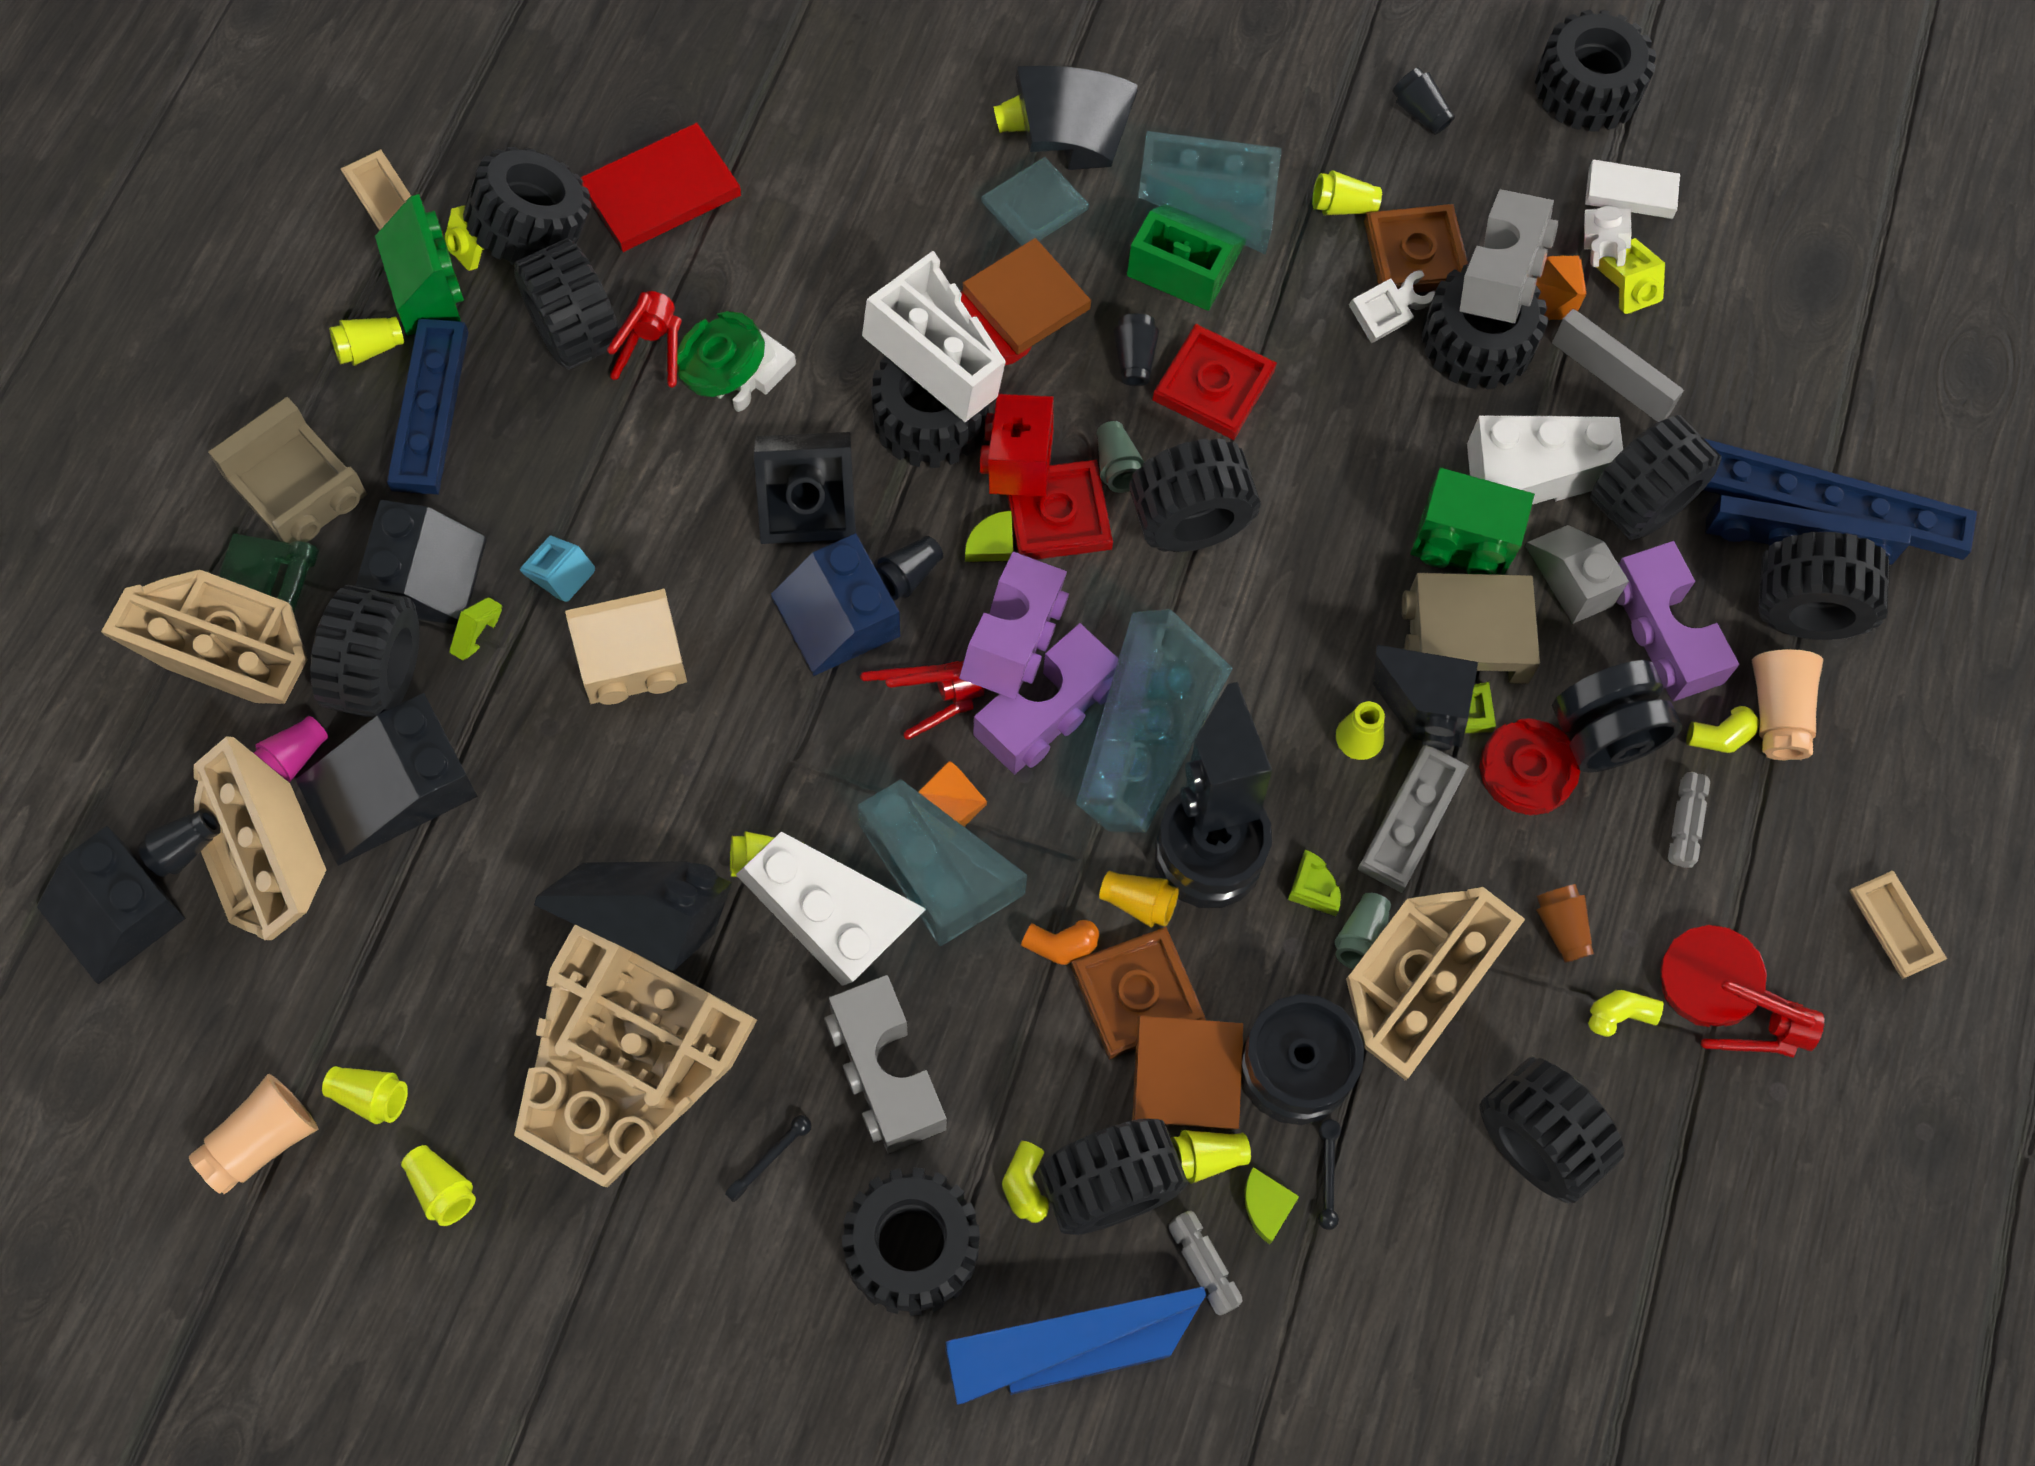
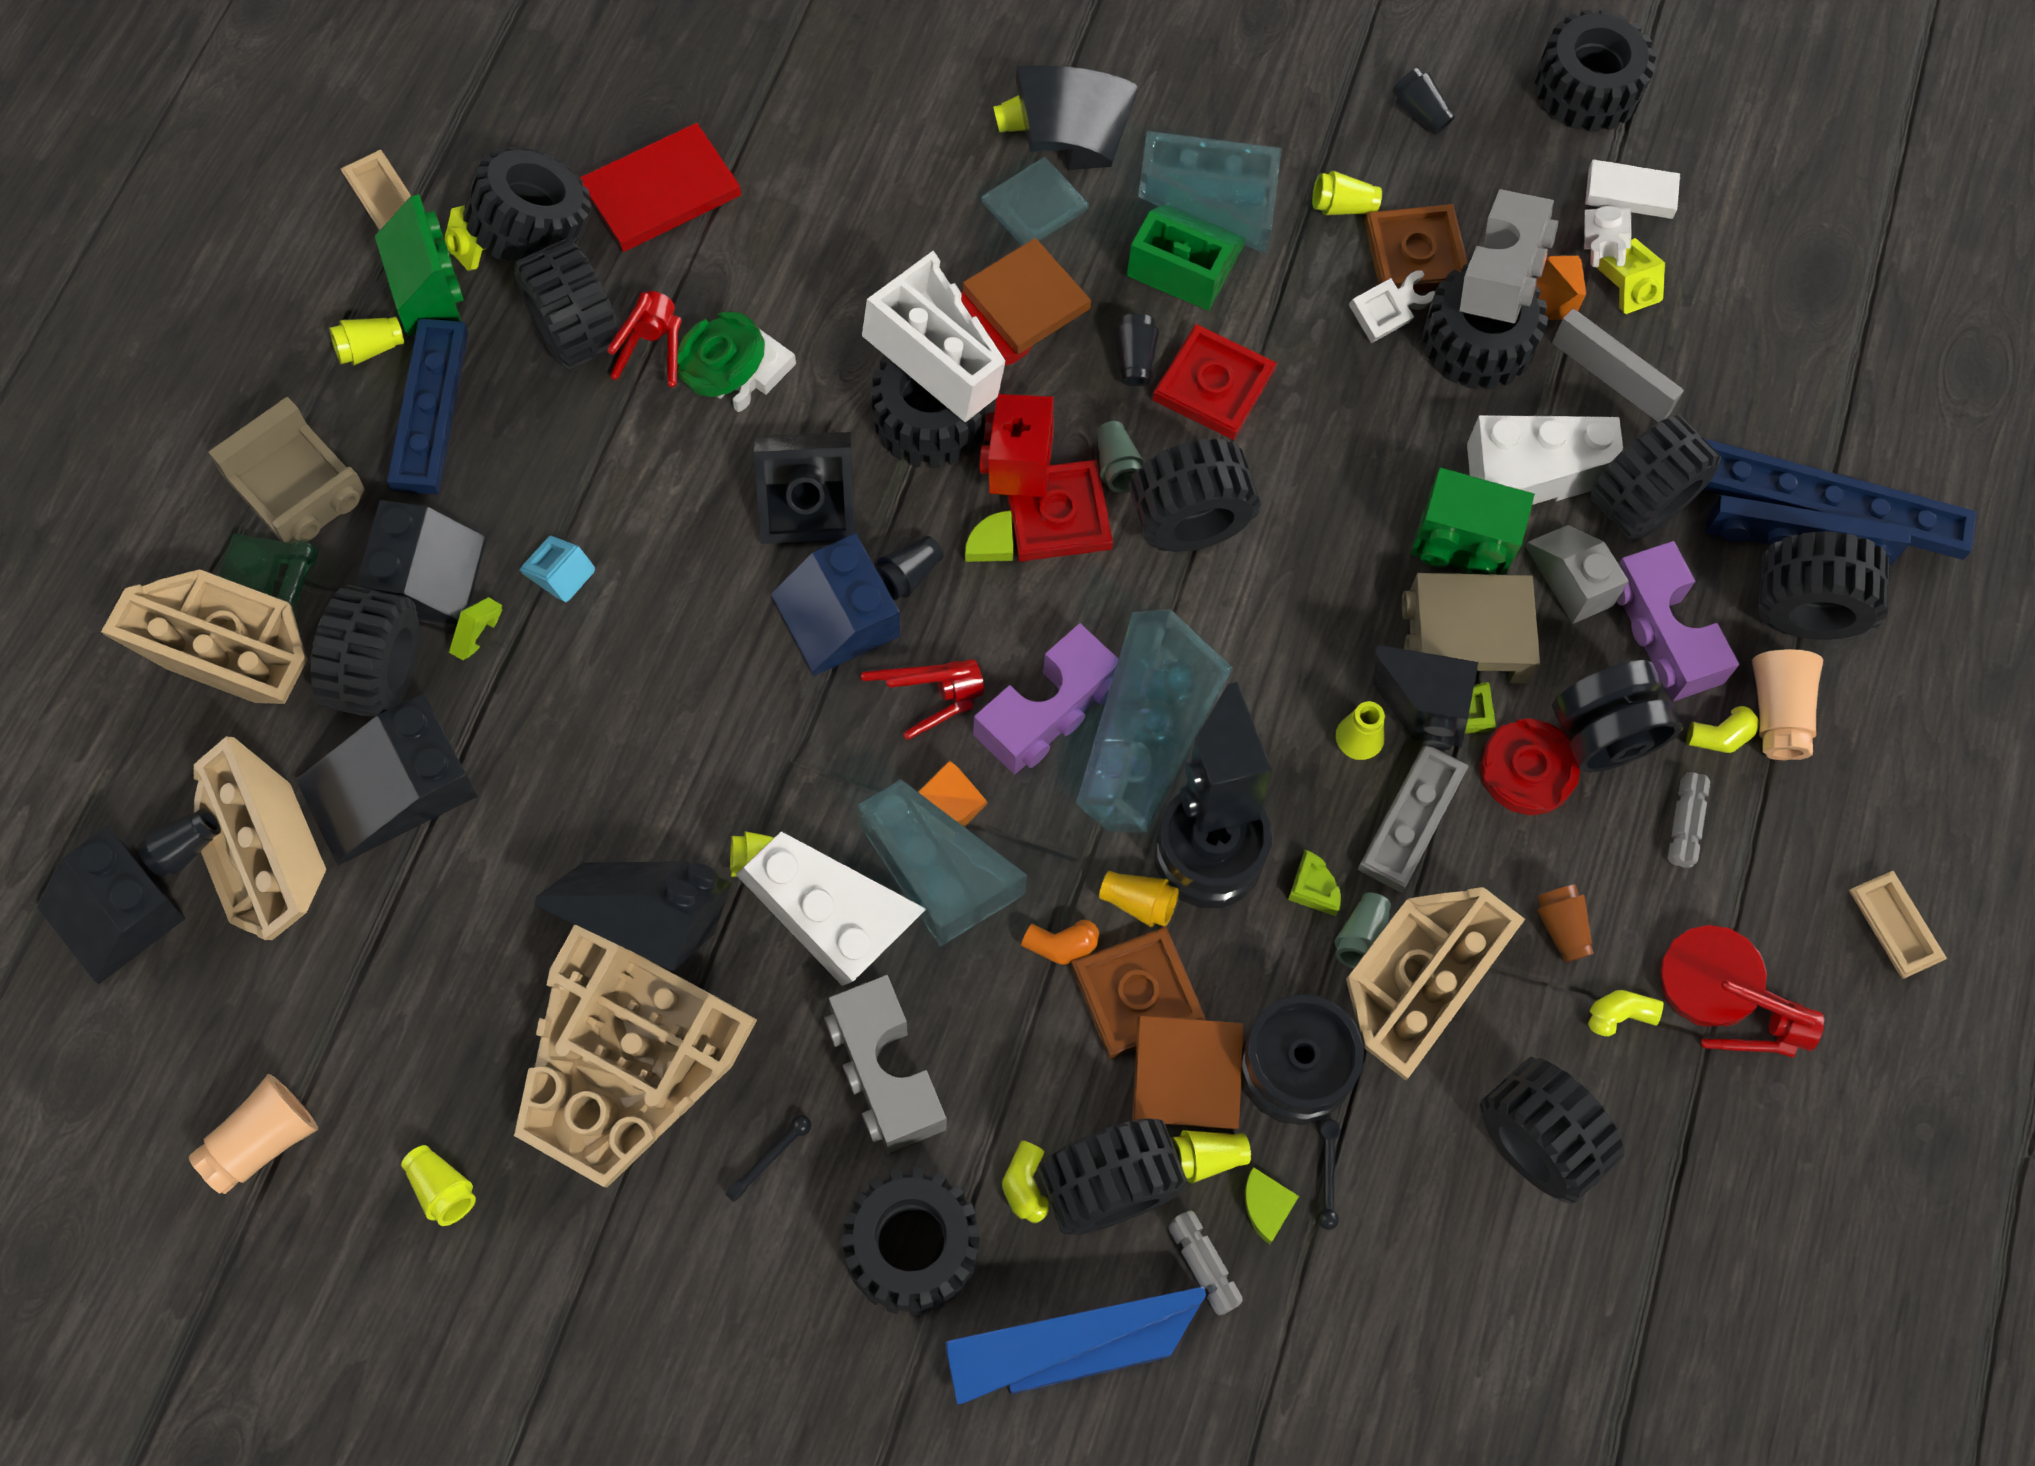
dark pink cone [253,716,328,783] -> none
neon yellow cone [322,1066,408,1124] -> none
tan slope [565,589,687,705] -> none
medium lavender arch [959,552,1069,699] -> none

